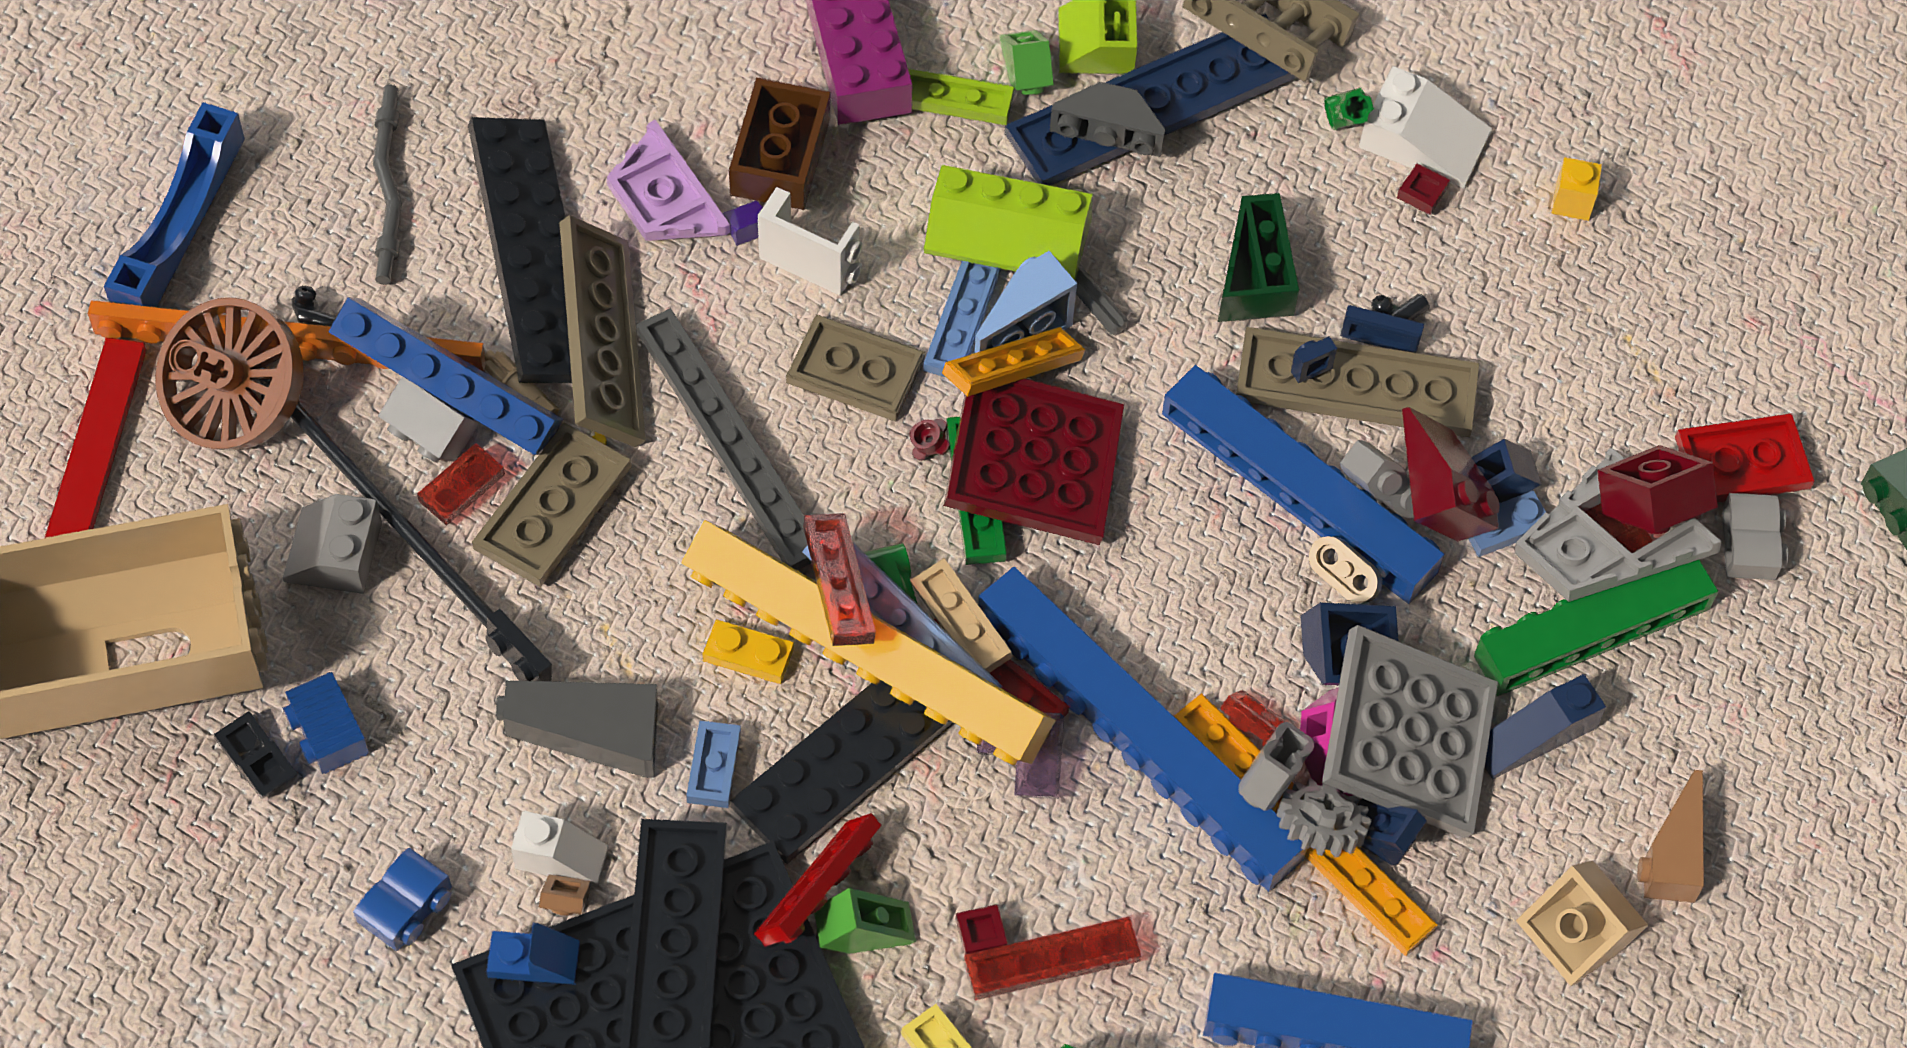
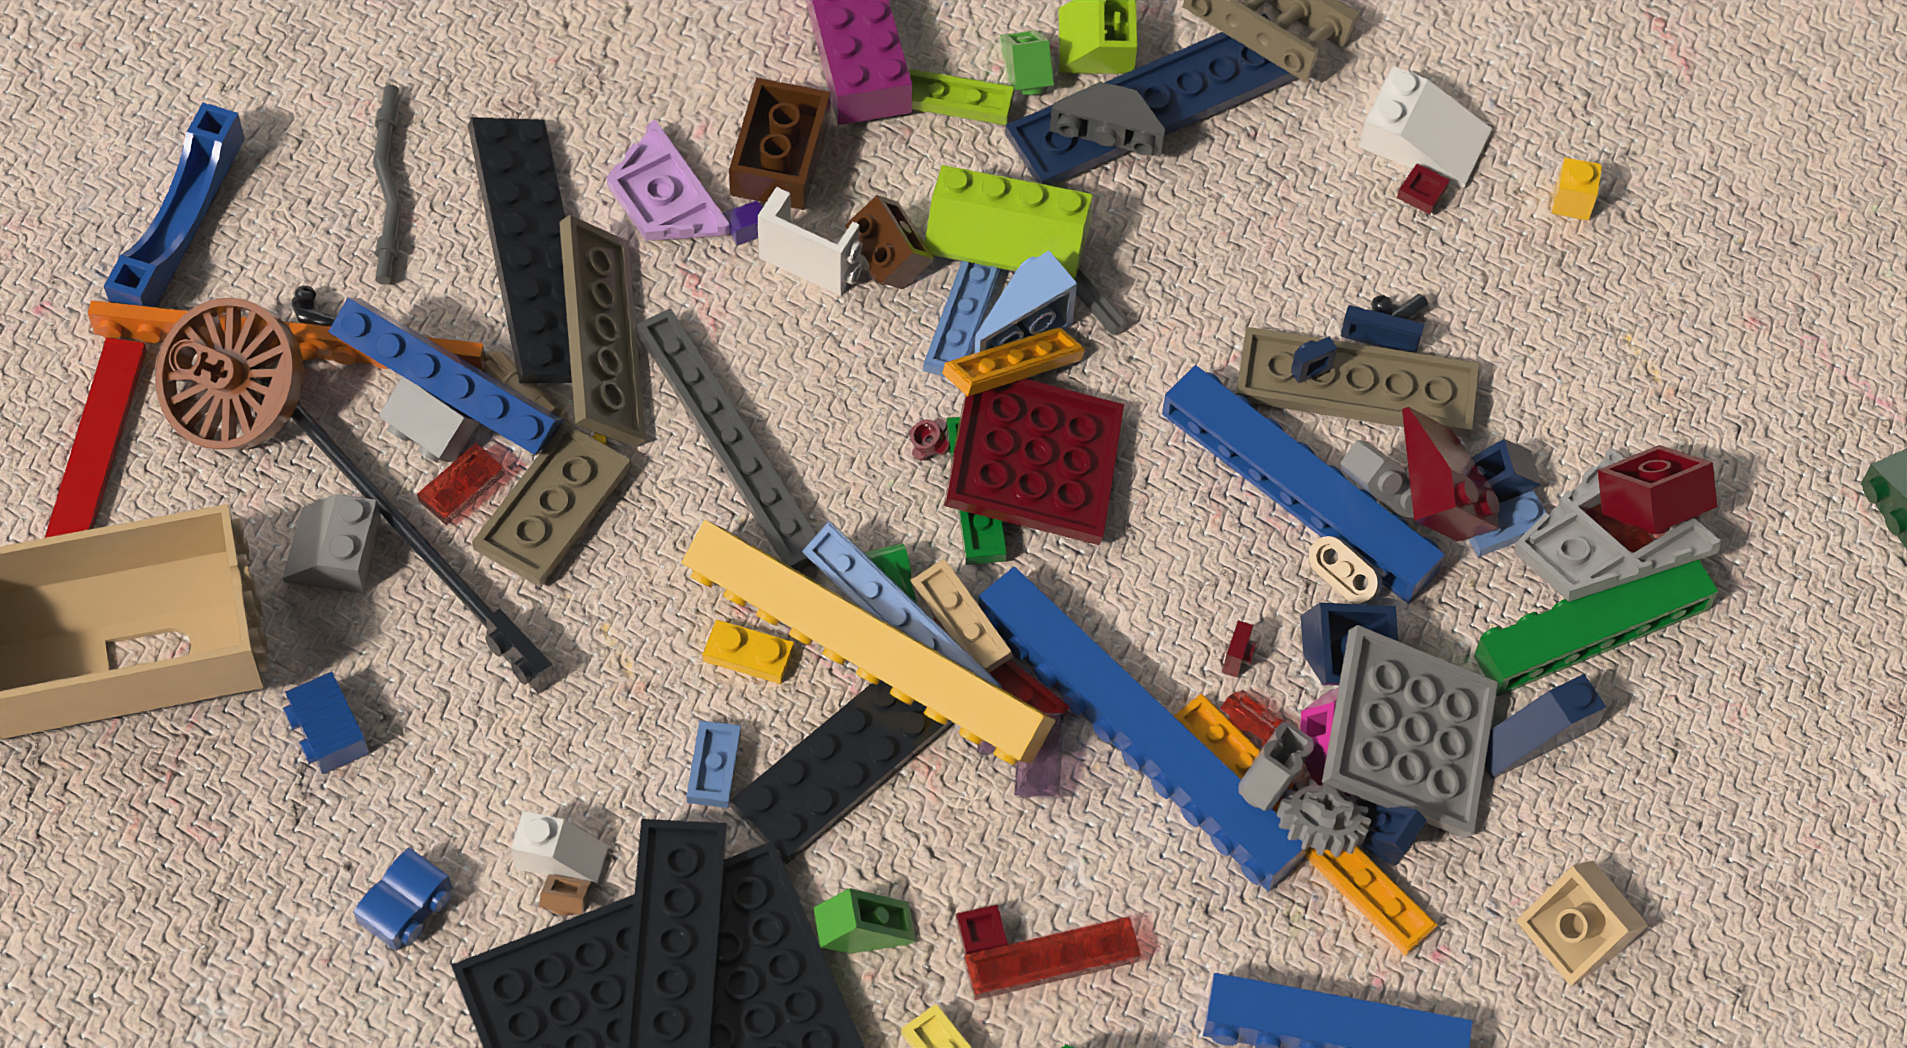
black slope [214,711,297,799] -> none
blue slope [486,923,580,985] -> none
dark grey slope [496,680,659,778] -> none
red plate [754,813,882,946] -> none
dark tan tile [786,314,925,422] -> none
clear red plate [803,513,876,646] -> none
dark green wedge [1218,193,1299,322] -> none
green piece [1324,87,1374,131] -> none
medium nougat slope [1637,770,1704,903] -> none
red plate [1675,413,1815,503] -> none
light grey brick [1722,493,1788,580] -> none
none -> reddish brown brick [845,195,935,289]
none -> dark red plate [1222,620,1257,678]

